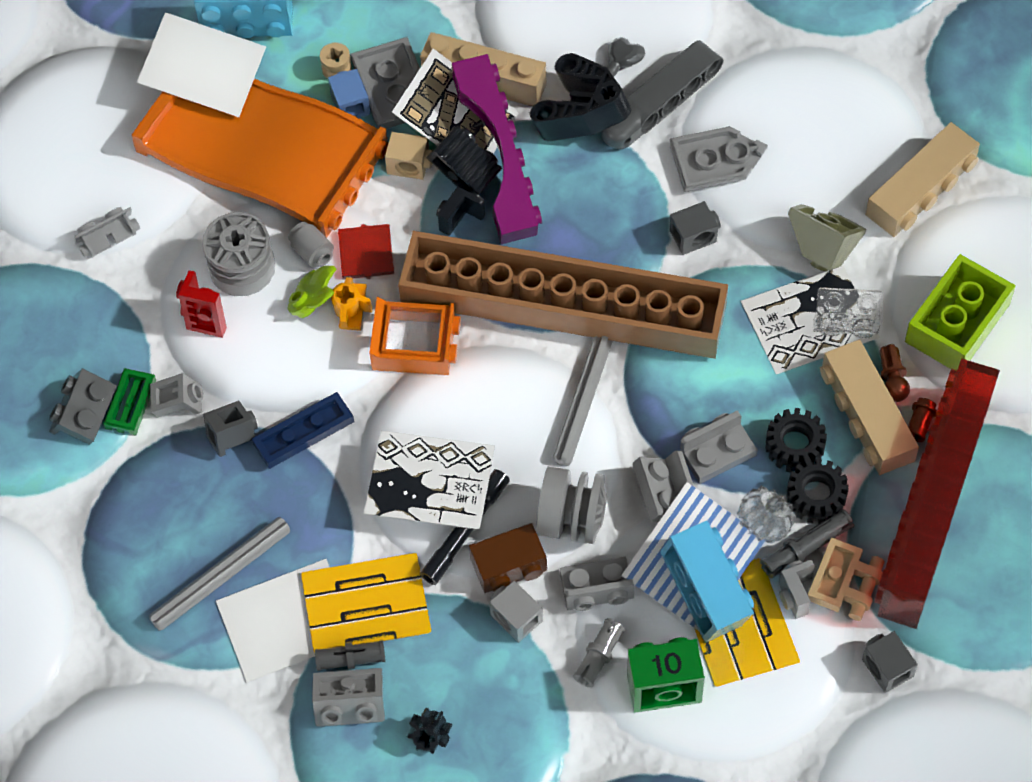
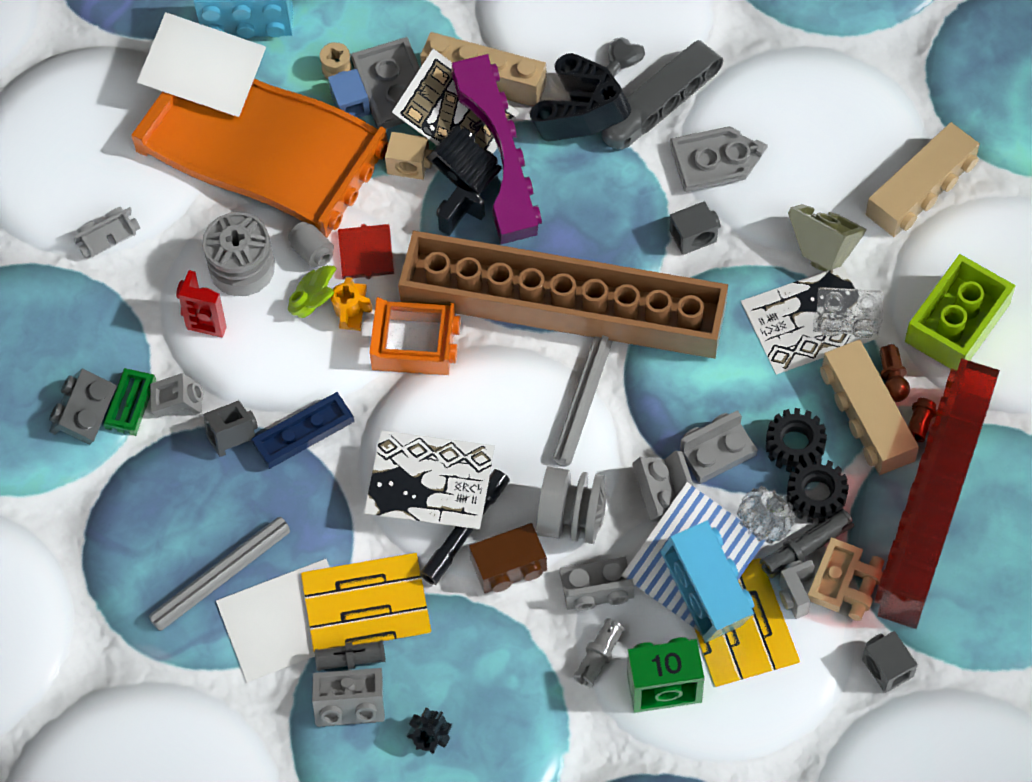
light grey brick [489,580,543,643] -> none

